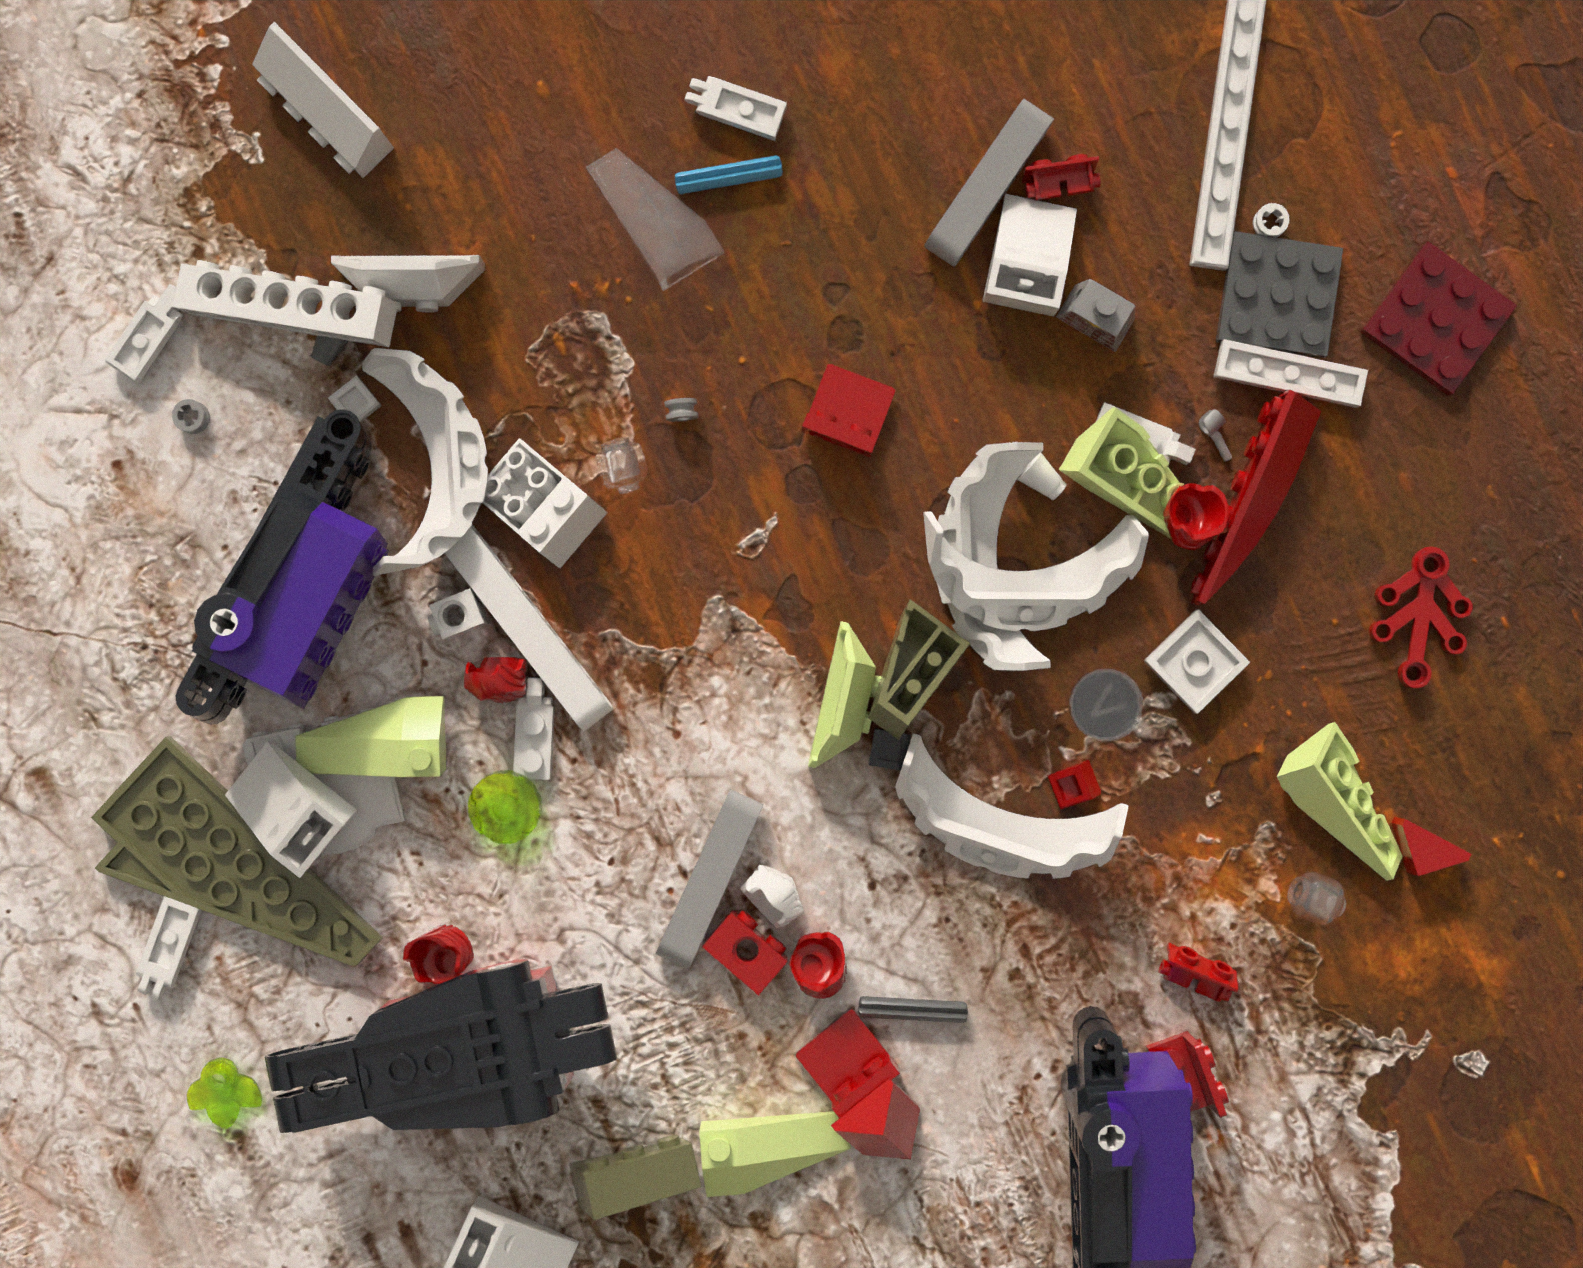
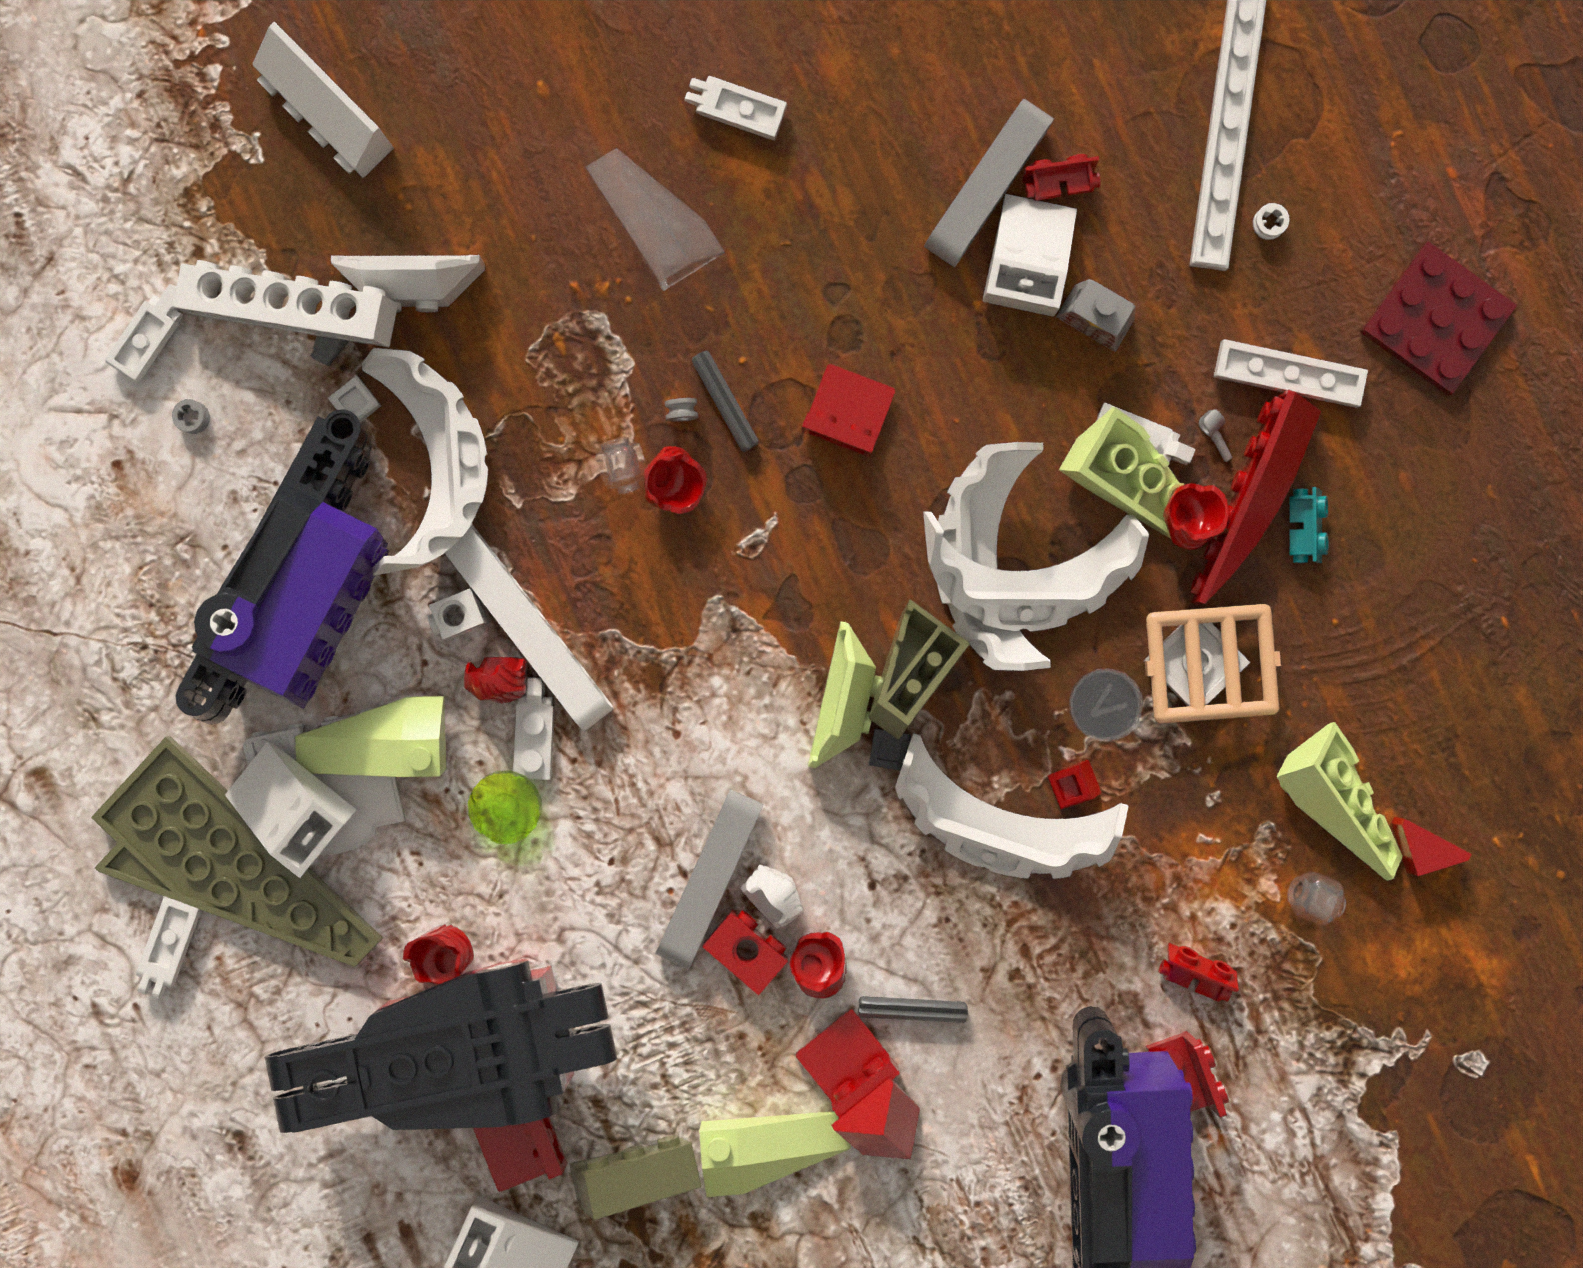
clear neon green plate [187,1057,262,1129] -> none
white slope [482,438,608,568] -> none
dark azure axle [675,155,783,194] -> none
white cone [1017,453,1067,500] -> none
dark grey plate [1216,231,1343,358] -> none
red plant [1369,546,1473,688] -> none
none -> red bracket [473,1117,568,1192]
none -> red hair [644,446,707,514]
none -> dark grey axle [692,351,759,452]
none -> light nougat bar [1145,604,1281,724]
none -> teal hinge [1289,487,1329,563]

